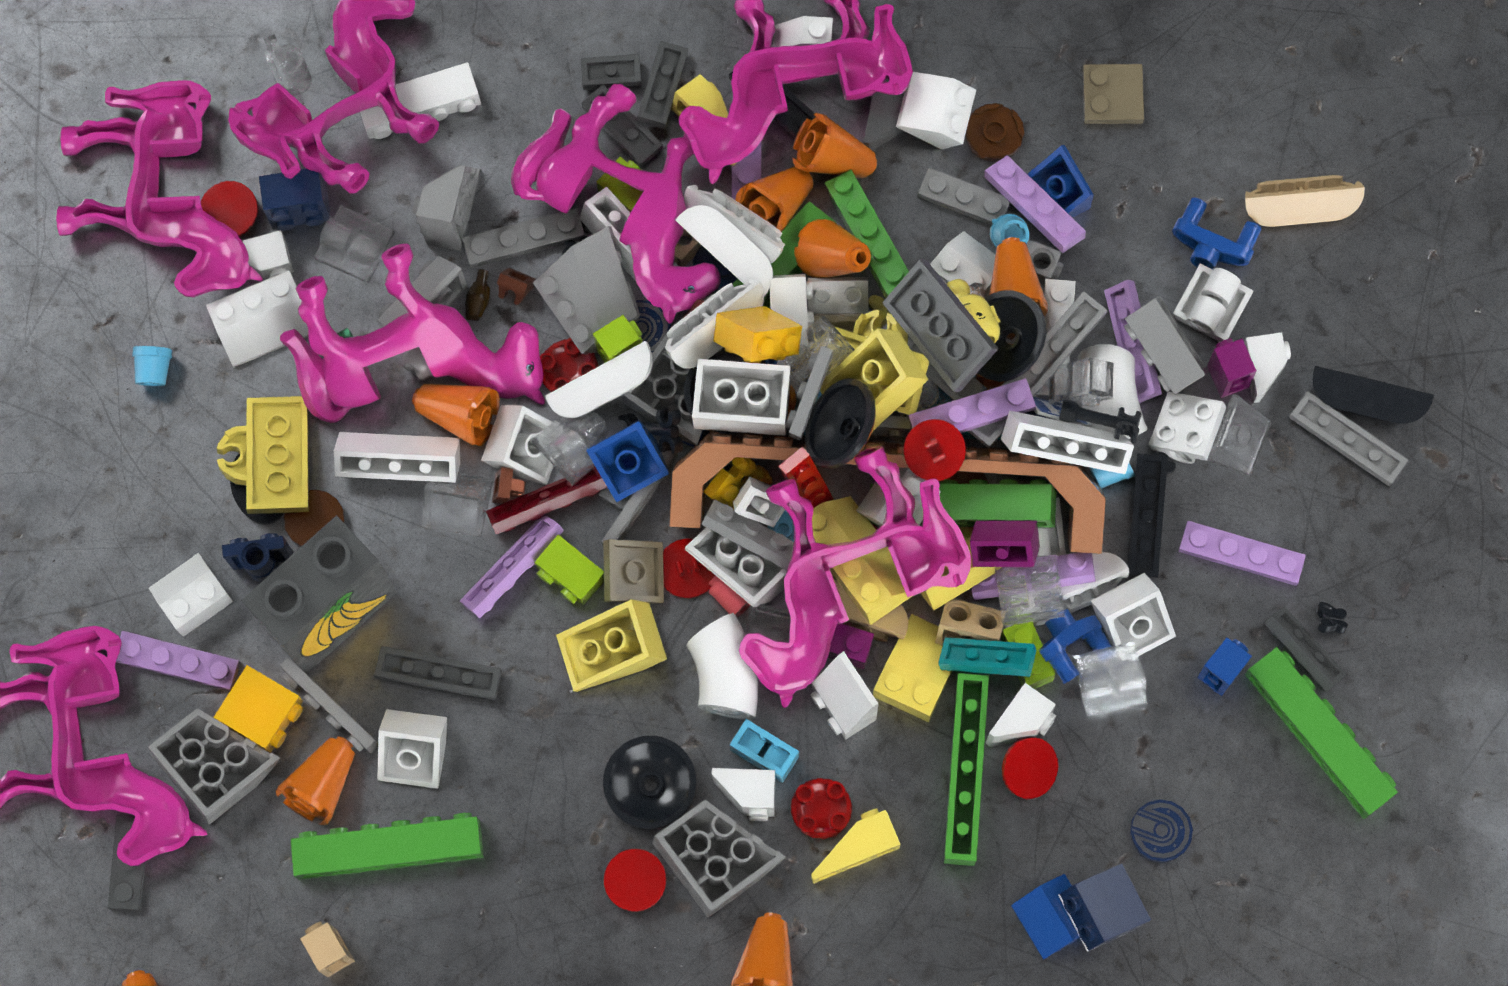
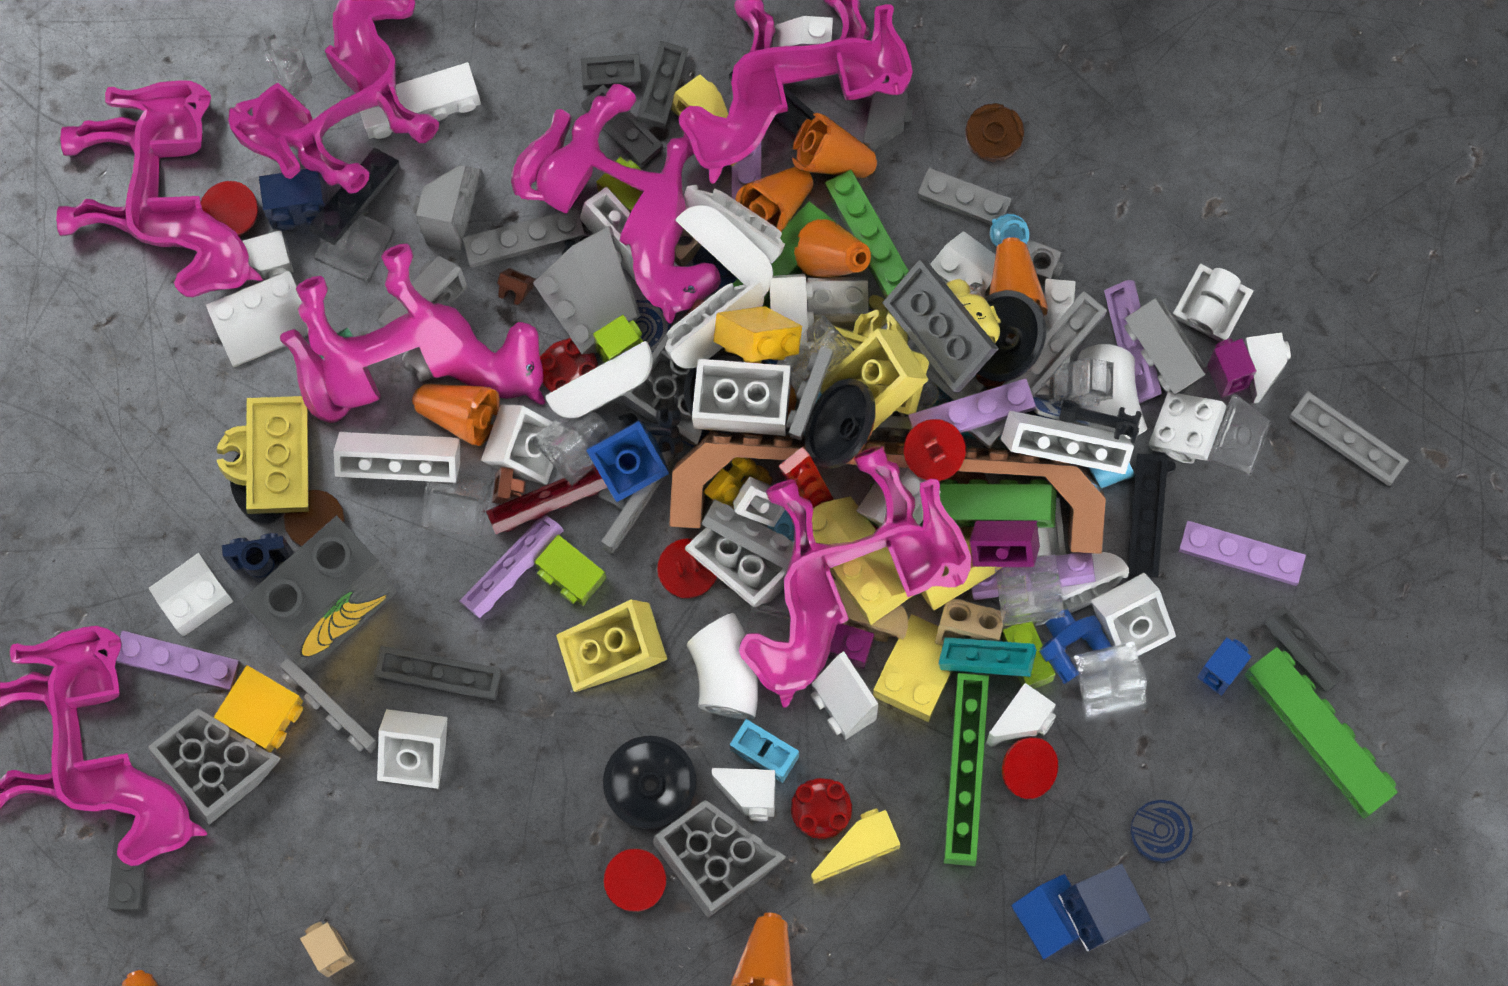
medium azure piece [132,346,172,386] -> none
orange cone [276,736,355,825] -> none
bright green brick [291,813,484,880] -> none
dark brown piece [465,269,490,321] -> none
dark tan plate [603,539,664,604] -> none
coral brick [708,576,751,618] -> none
white slope [896,72,976,149] -> none
lavender plate [984,155,1086,253] -> none
blue slope [1027,145,1094,218] -> none
dark tan plate [1083,64,1144,124] -> none
blue connector [1172,197,1261,270] -> none
tan brick [1245,175,1365,227] -> none
black brick [1312,366,1434,424] -> none
black piece [1316,602,1348,634] -> none
none -> black plate [309,147,399,245]

